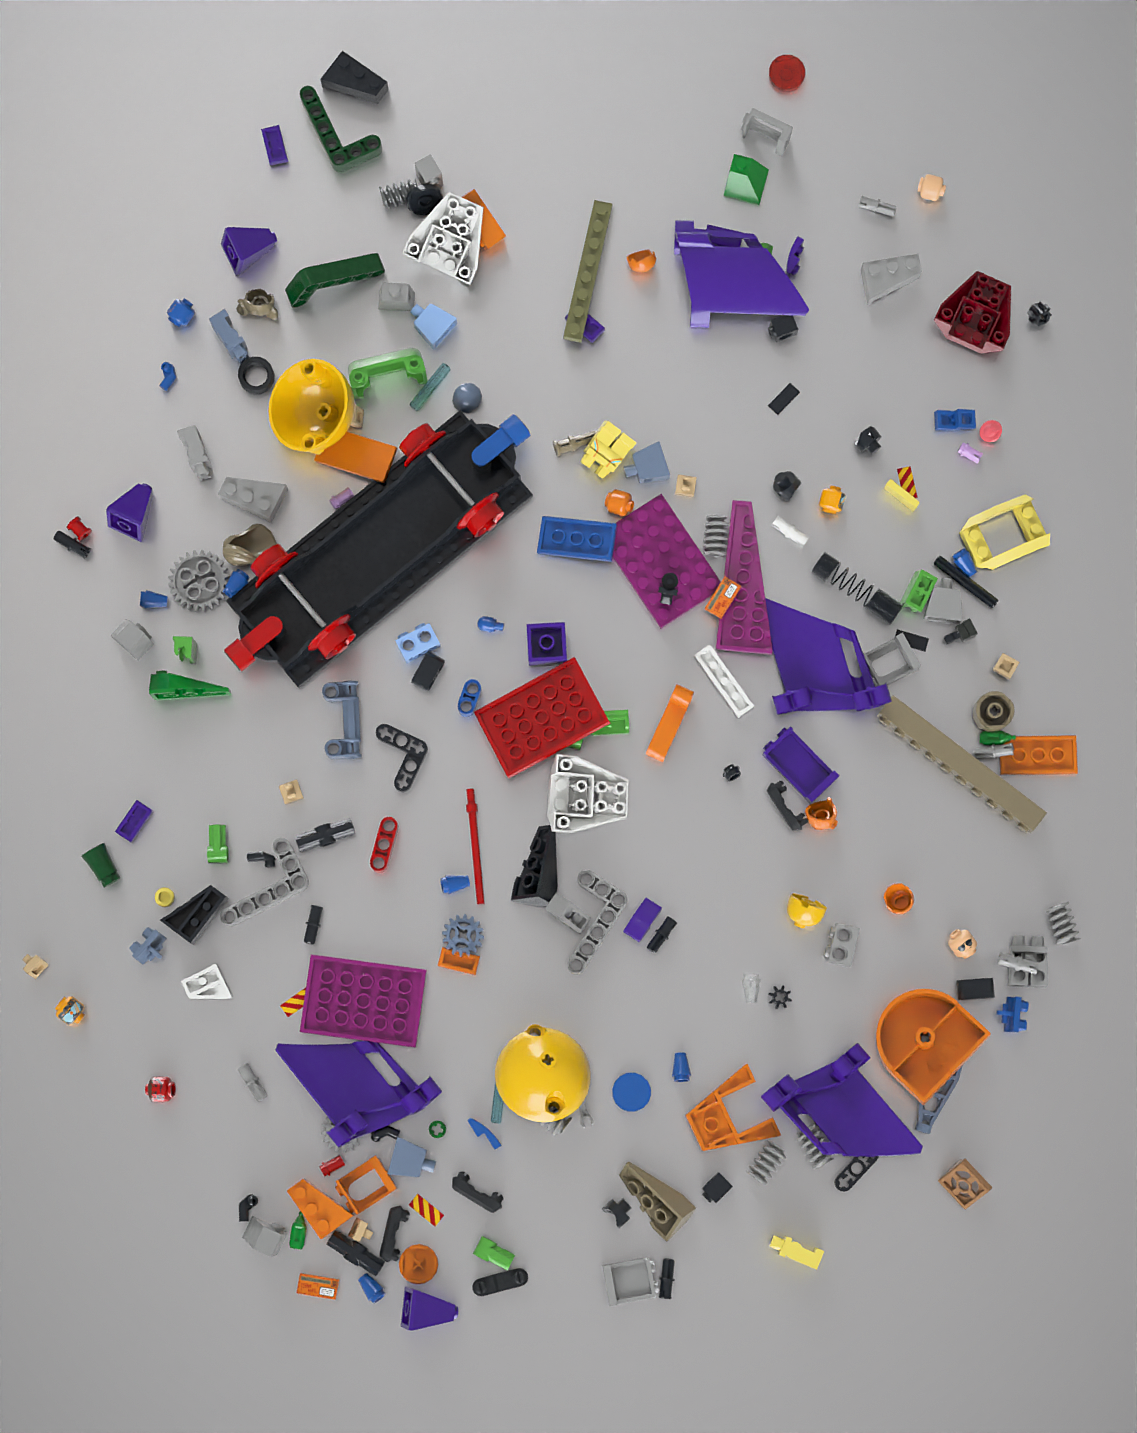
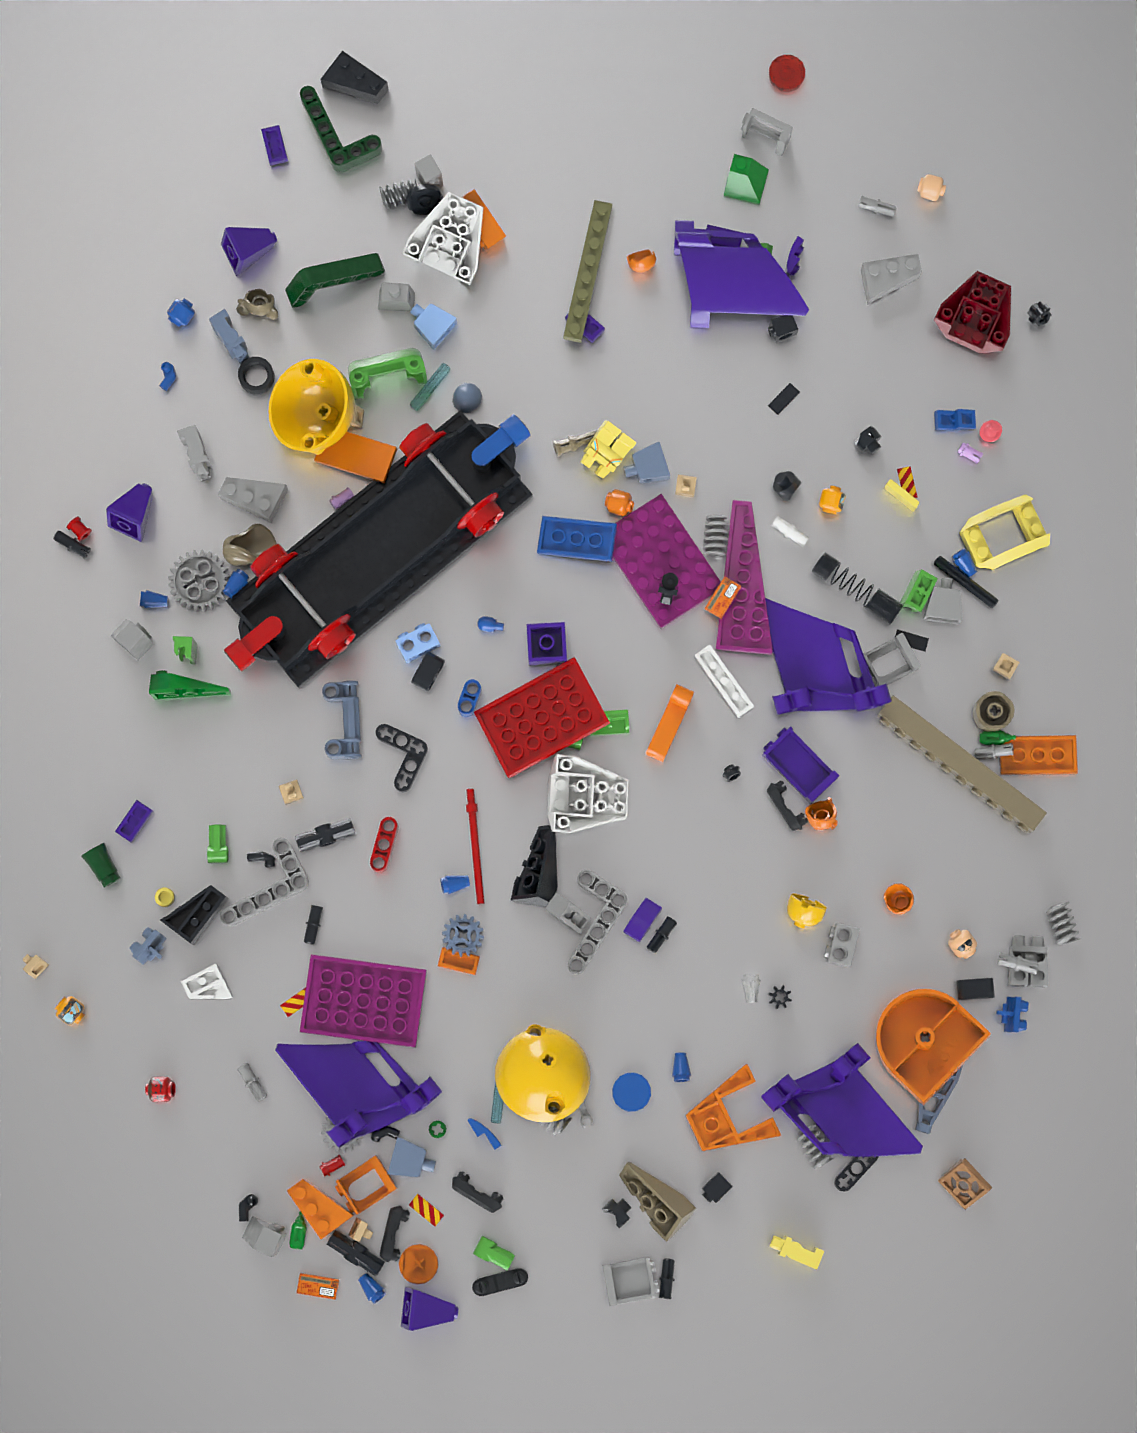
light grey piece [746,1139,786,1185] -> none
pearl dark grey piece [944,618,978,644] -> none

